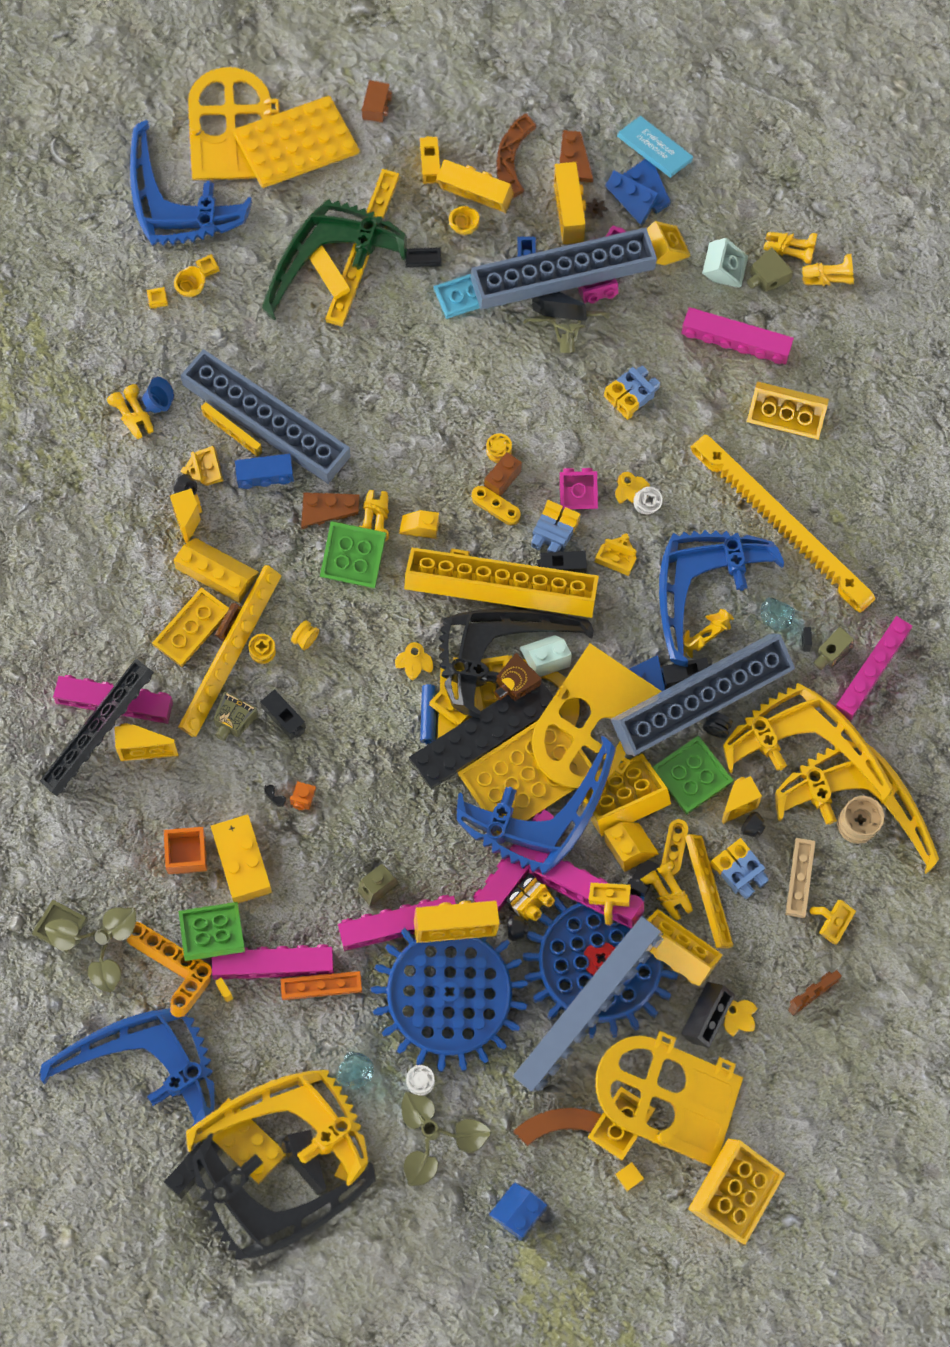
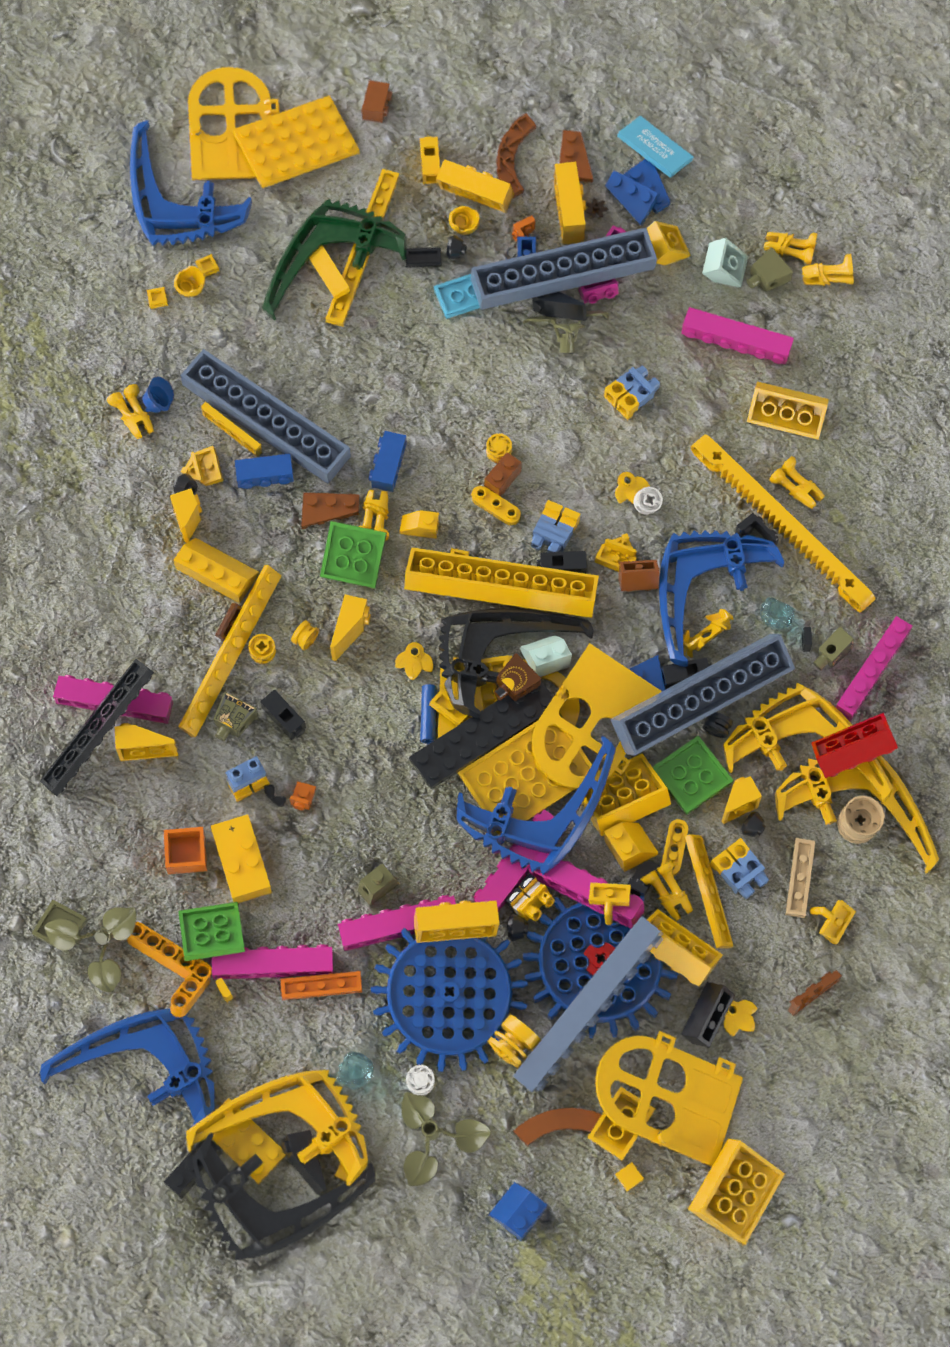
yellow plate [152,587,229,667] -> none
dark pink plate [559,468,598,510] -> none
none -> medium blue hips [225,756,270,802]
none -> yellow slope [330,594,371,661]
none -> blue brick [369,431,407,492]
none -> black cone [446,235,467,260]
none -> yellow wheel [487,1015,541,1069]
none -> orange bracket [512,215,536,242]
none -> dark orange brick [618,560,659,592]
none -> black bracket [735,513,778,546]
none -> yellow piece [769,456,825,509]
none -> red slope [811,713,898,778]

